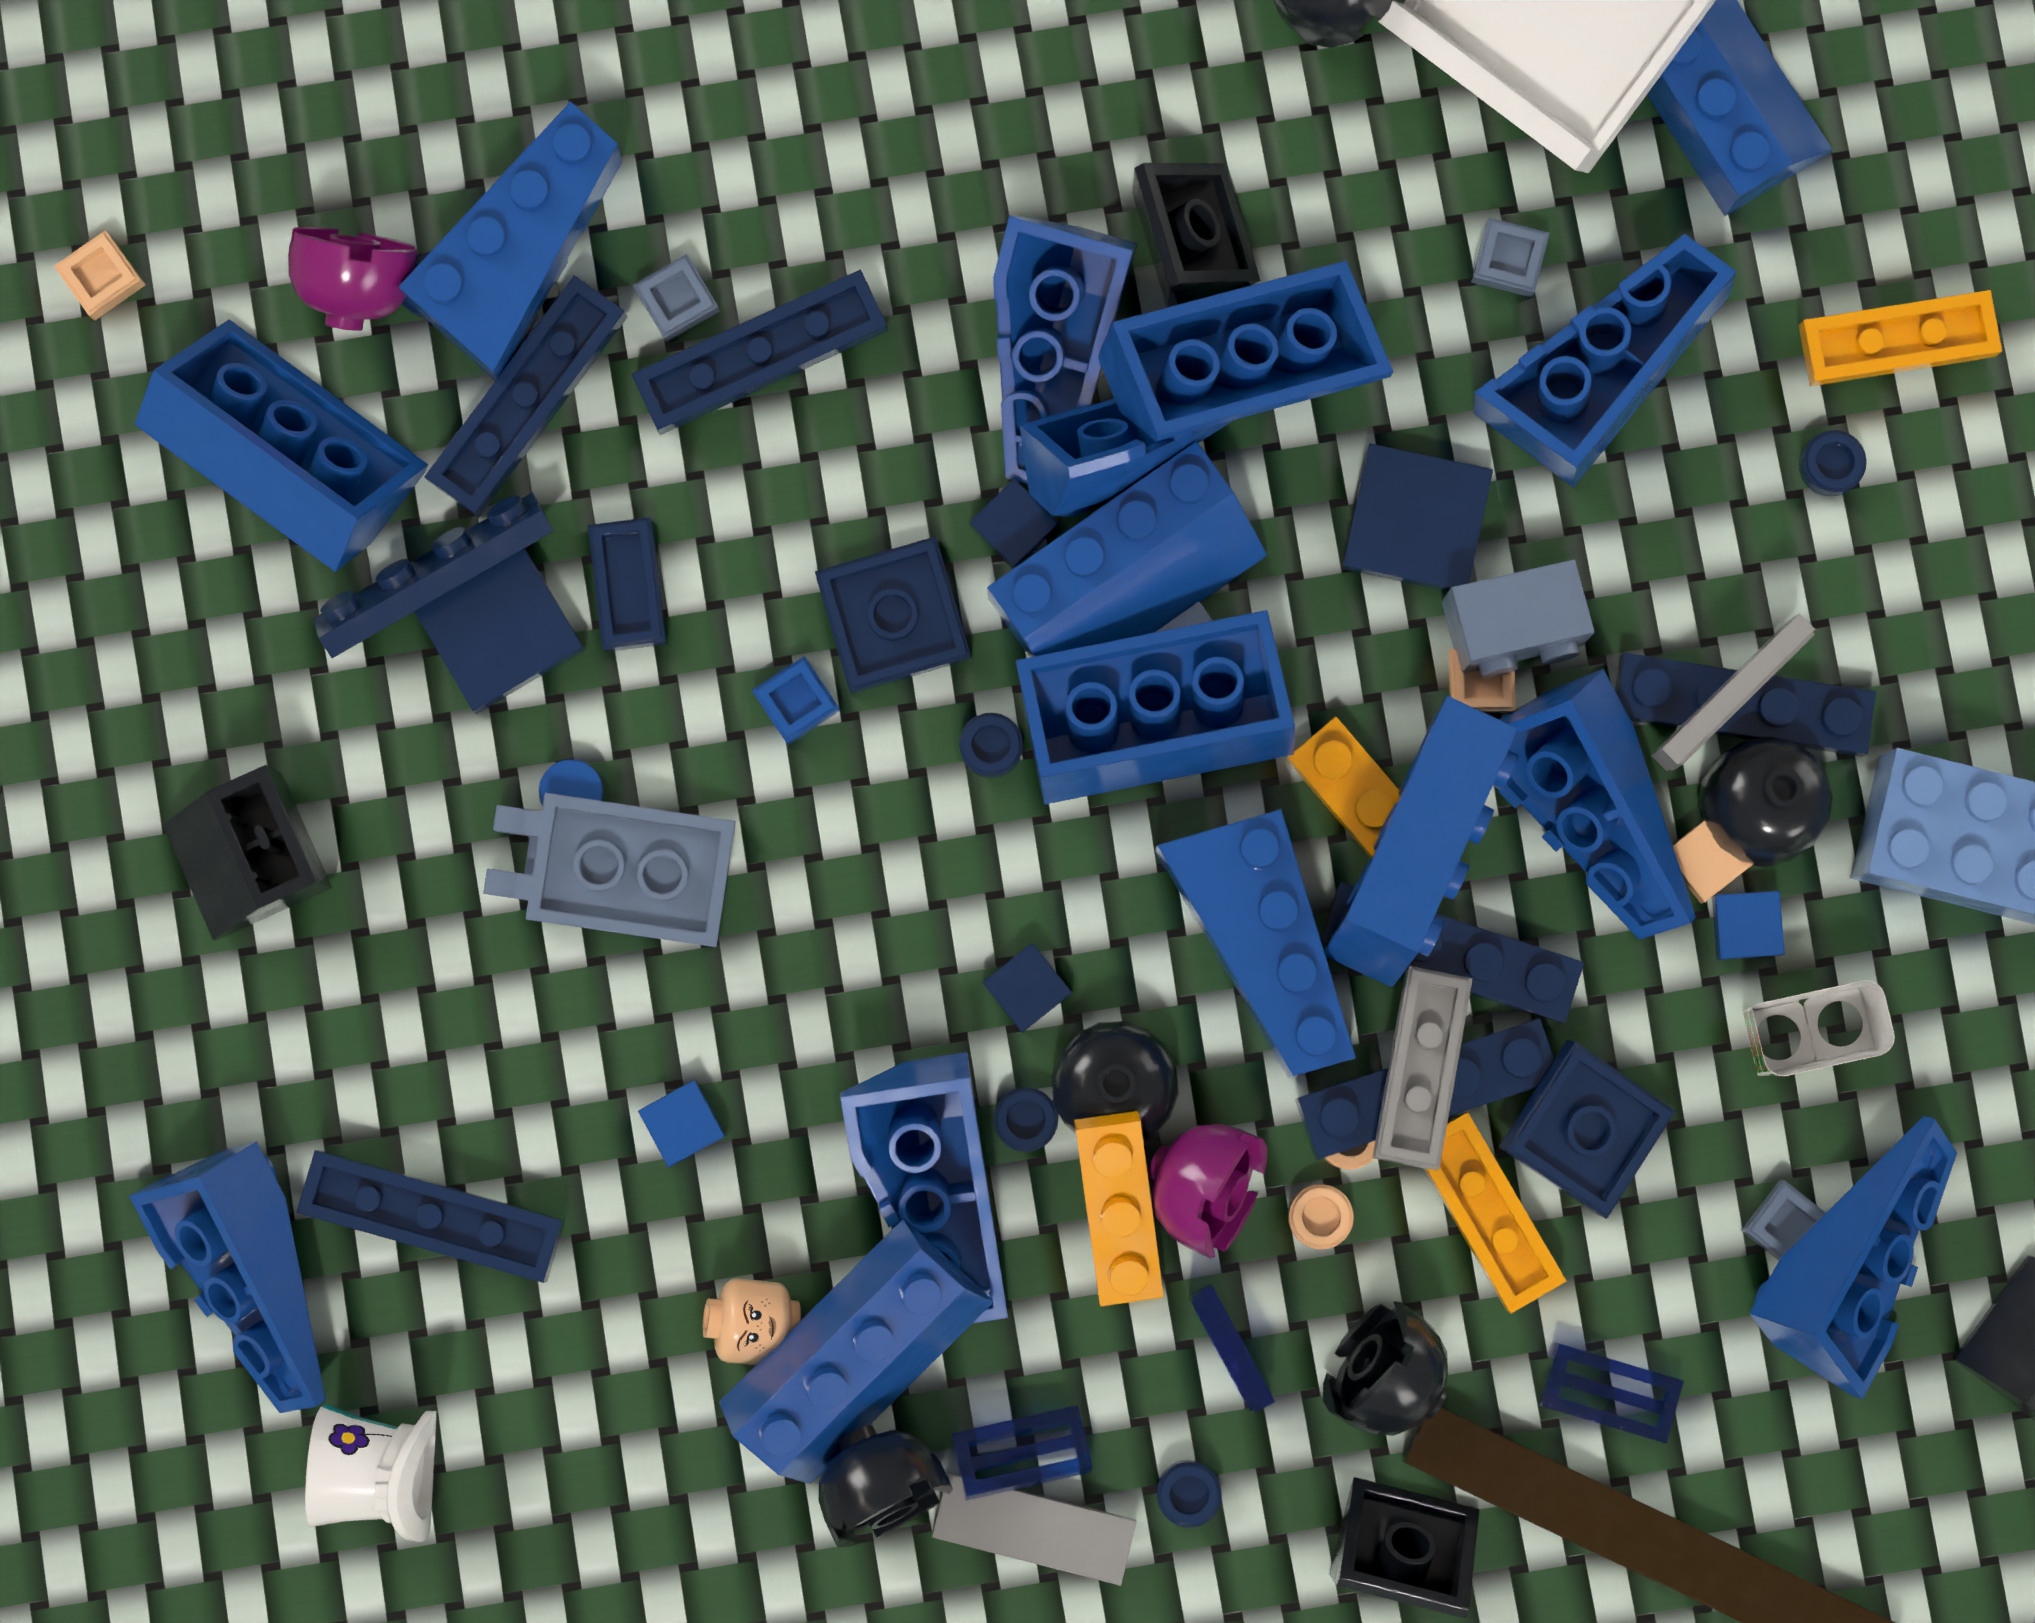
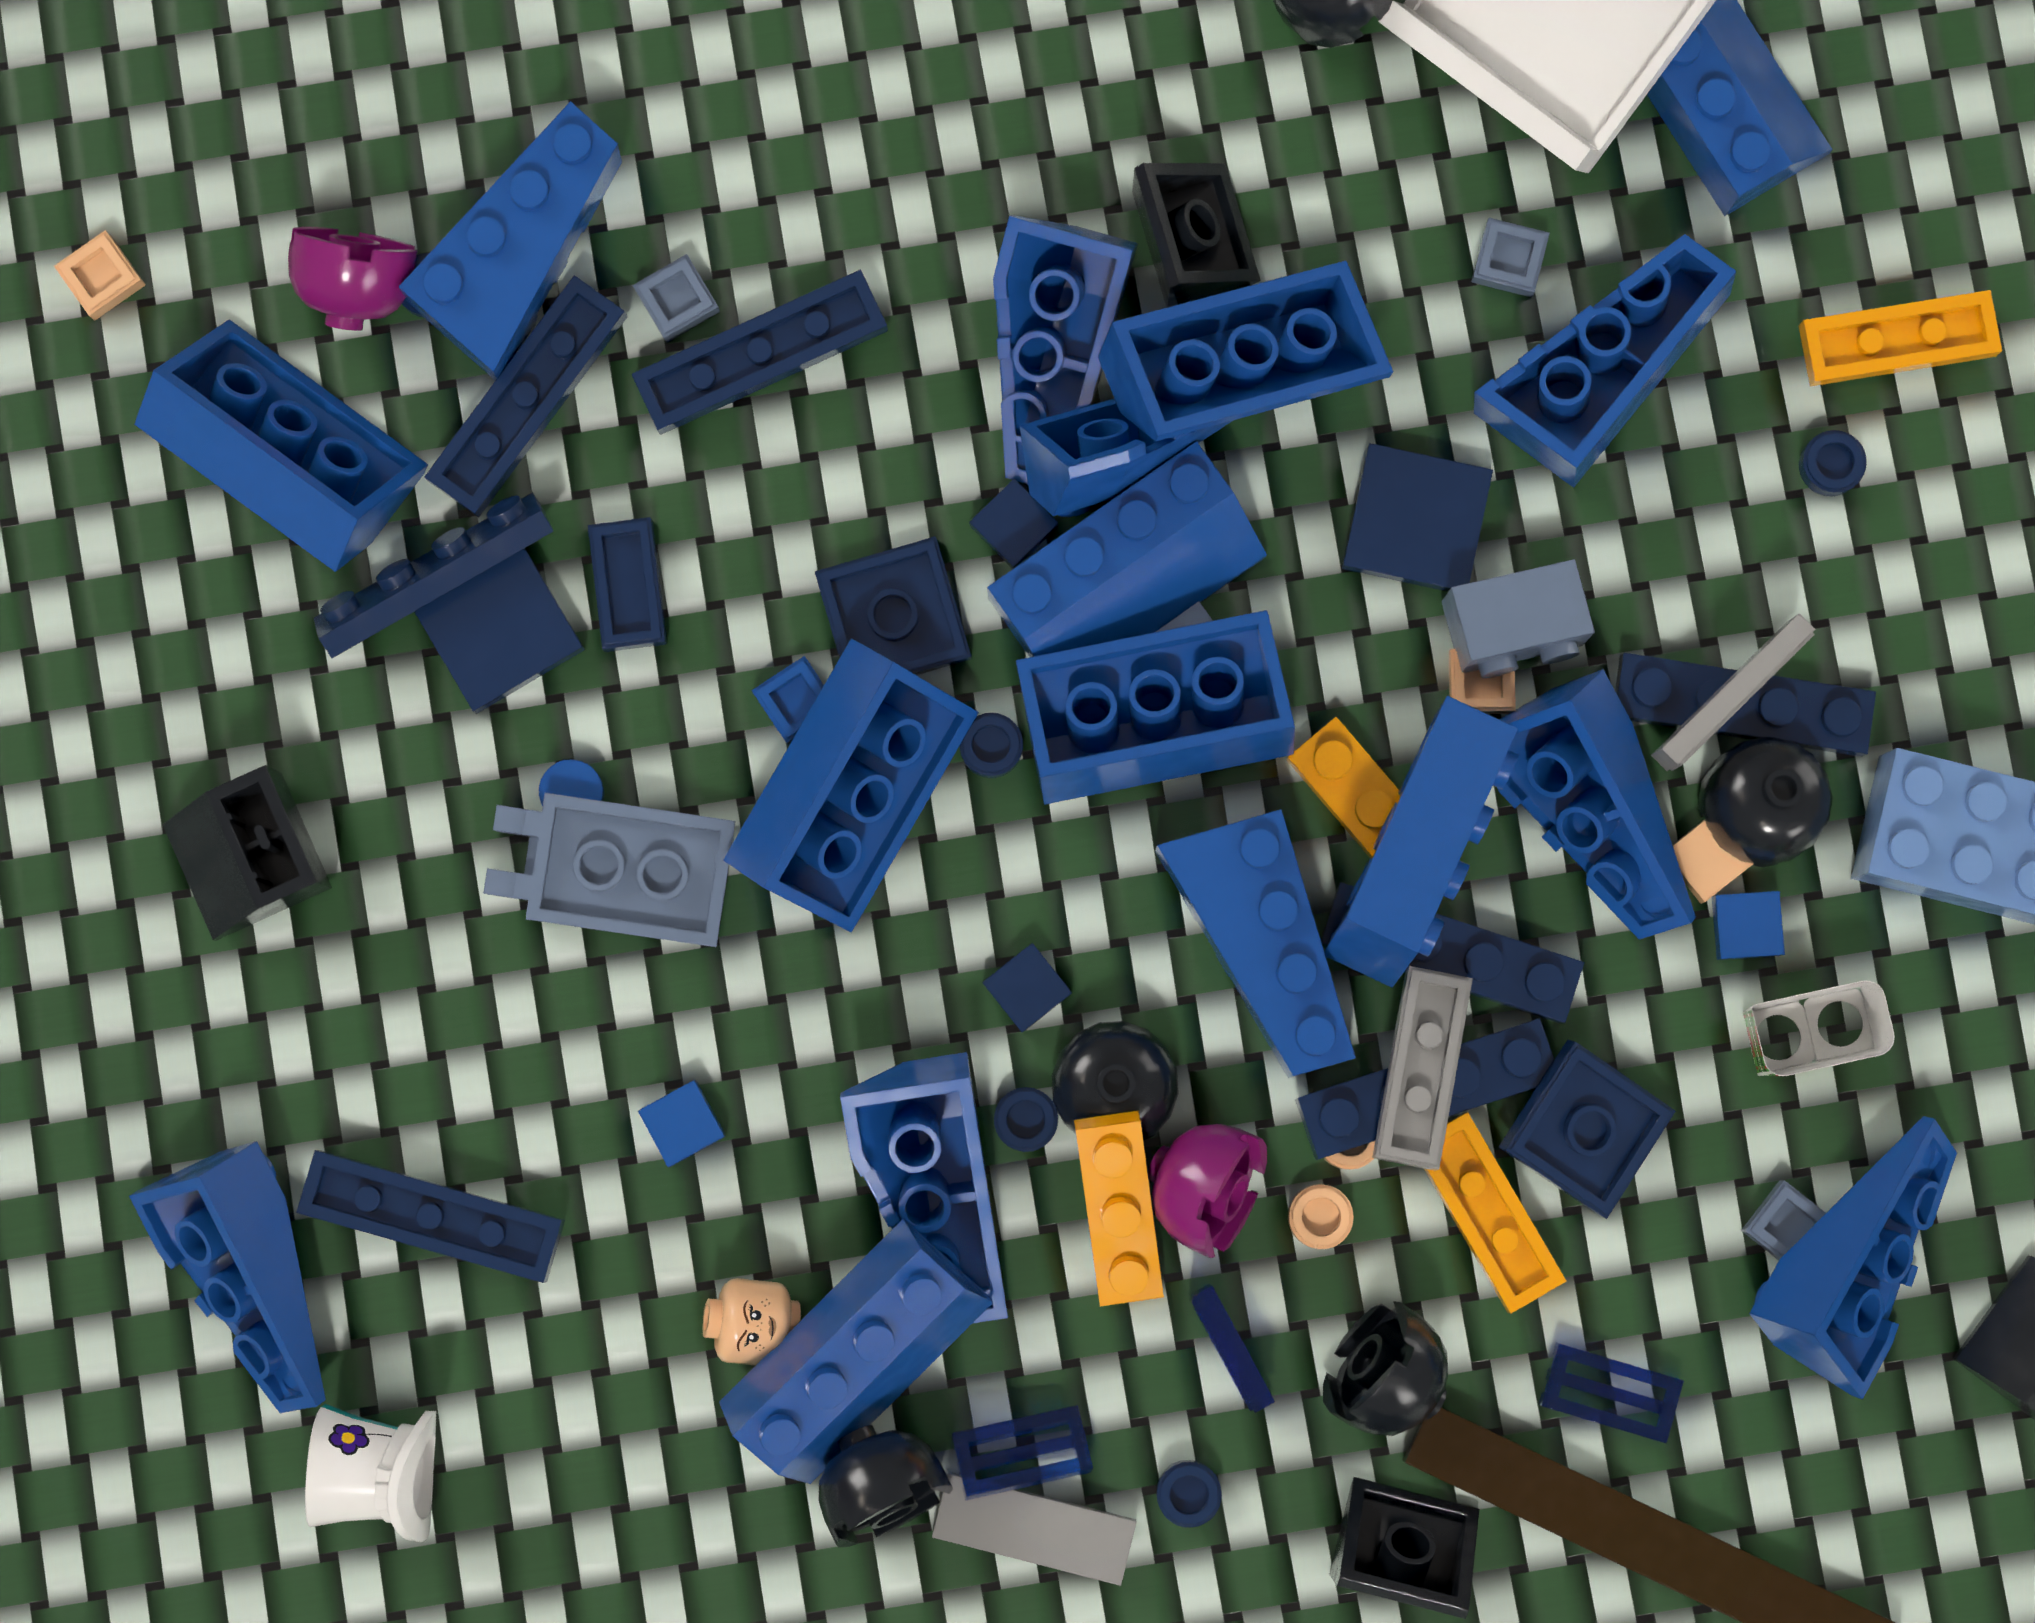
none -> blue slope [723,638,979,933]

